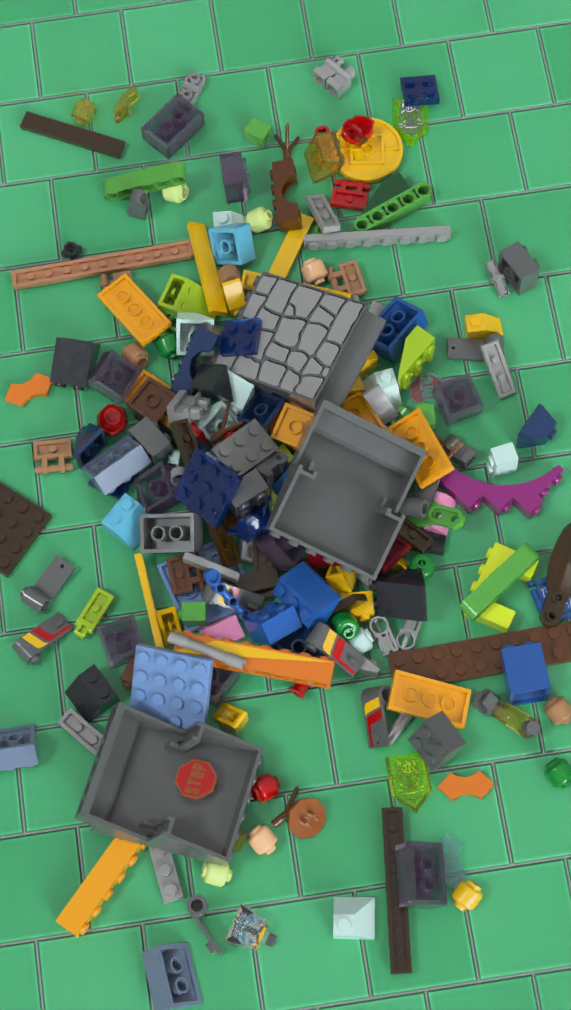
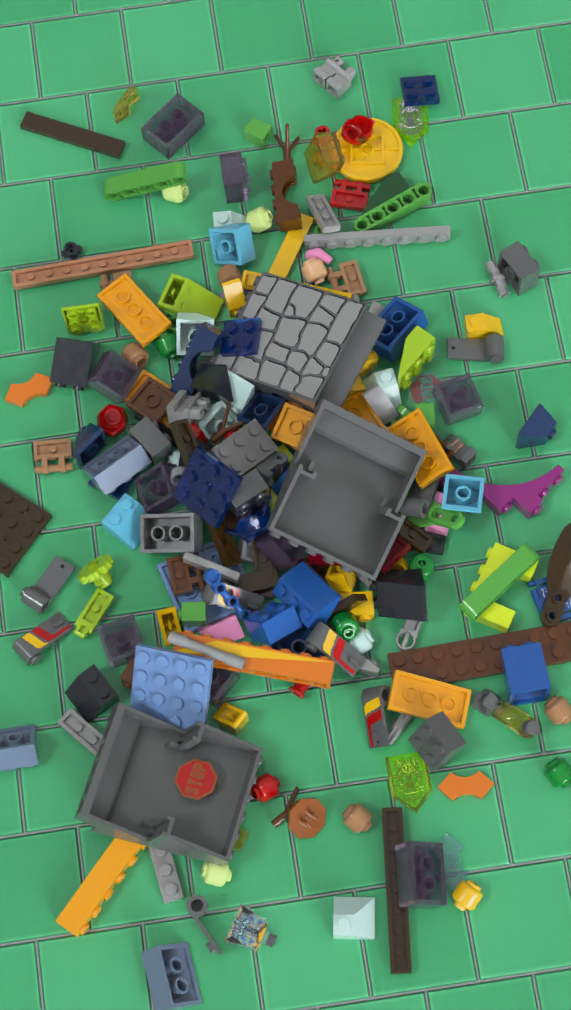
clear yellow head [71,98,97,126] -> none
dark grey leg [127,188,150,220] -> none
yellow tile [134,553,165,649] -> none
light grey slope [175,71,207,109] -> none
yellow tile [187,221,228,316] -> none
light nougat head [247,824,277,855] -> none
light grey piece [369,616,399,657] -> none
light grey tile [479,339,517,399] -> none
light aqua brick [486,442,519,479] -> none
none -> lime slope [61,302,105,335]
none -> lime plant [77,554,114,589]
none -> bright pink arm [305,248,333,265]
none -> medium nougat head [342,803,373,833]
none -> medium azure slope [441,474,485,513]

